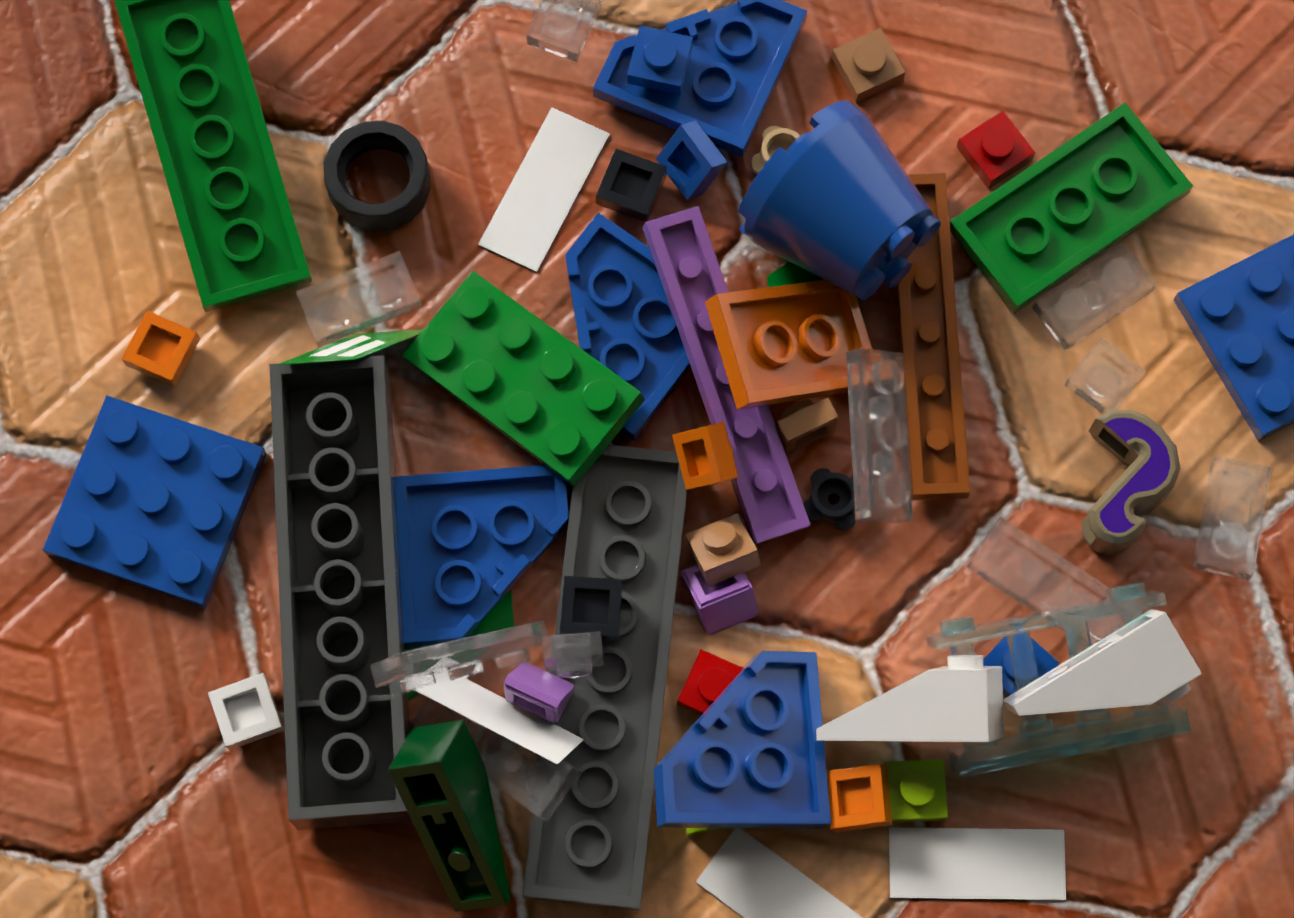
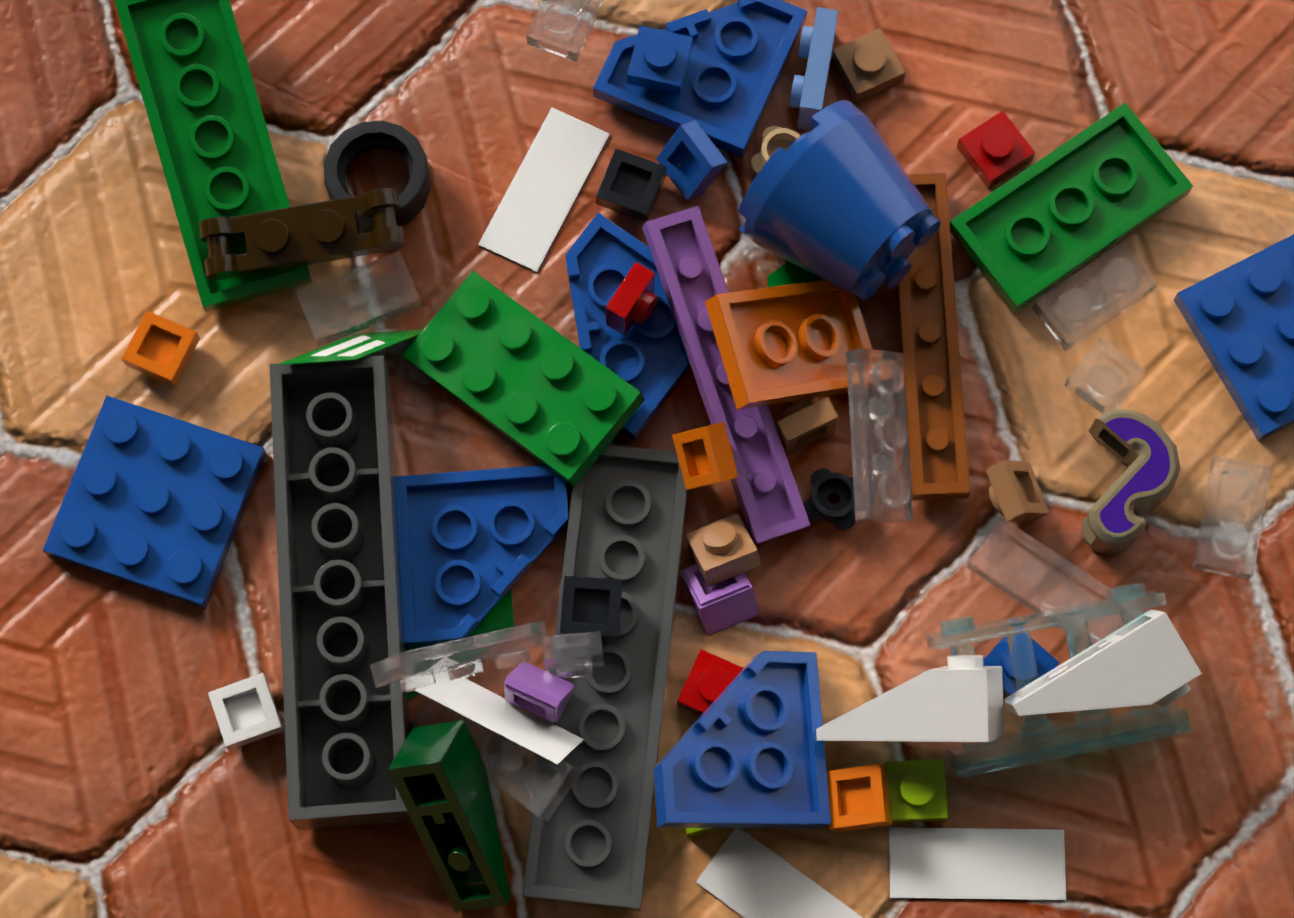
none -> dark brown plate [199,188,405,280]
none -> red plate [605,262,659,336]
none -> medium blue plate [789,7,839,131]
none -> medium nougat plate [985,460,1050,523]

